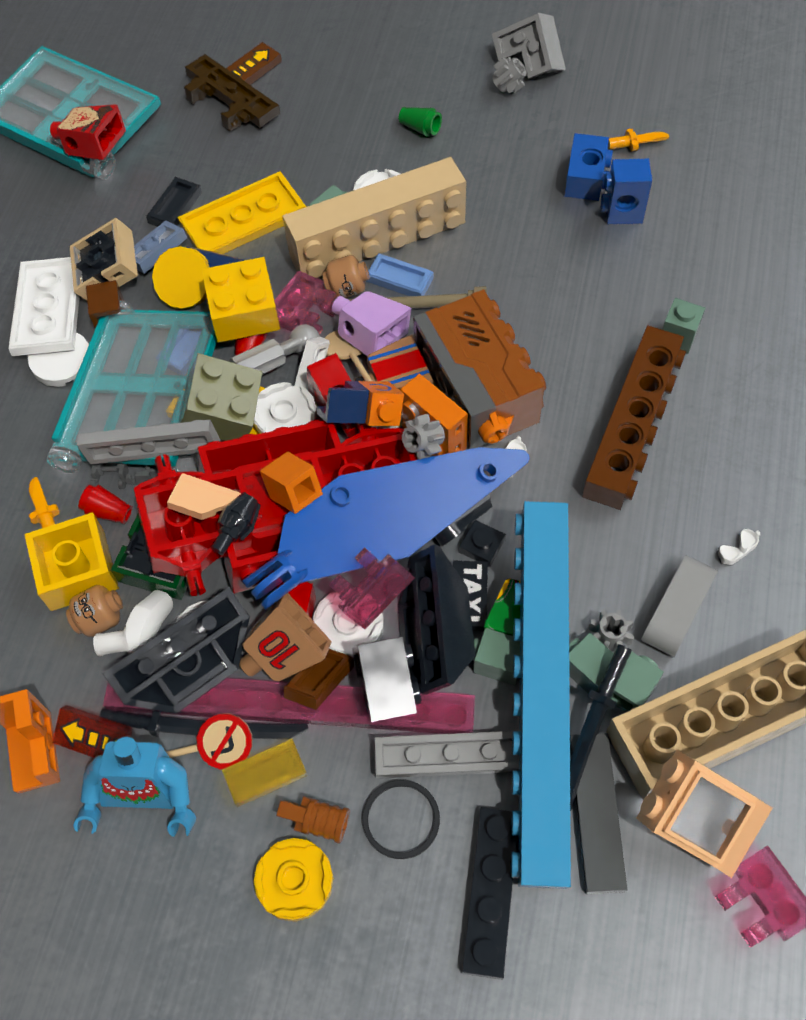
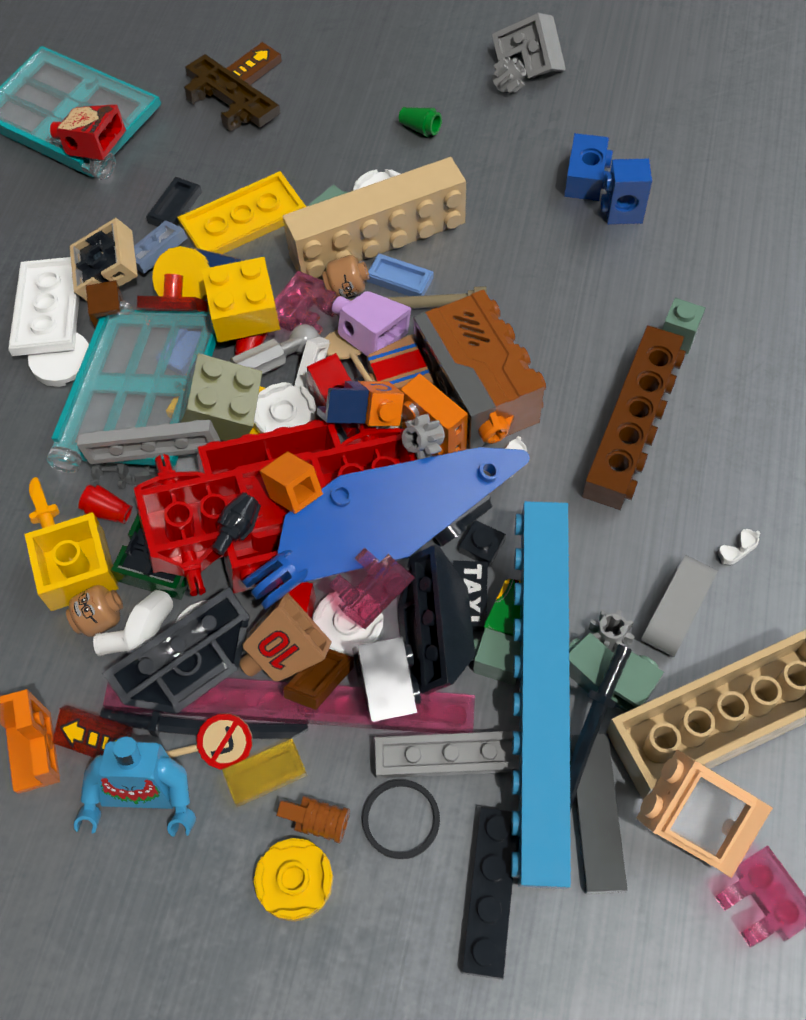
light nougat tile [167,473,241,520] -> none
light orange piece [608,128,669,151] -> none
none -> clear red tile [137,274,208,312]

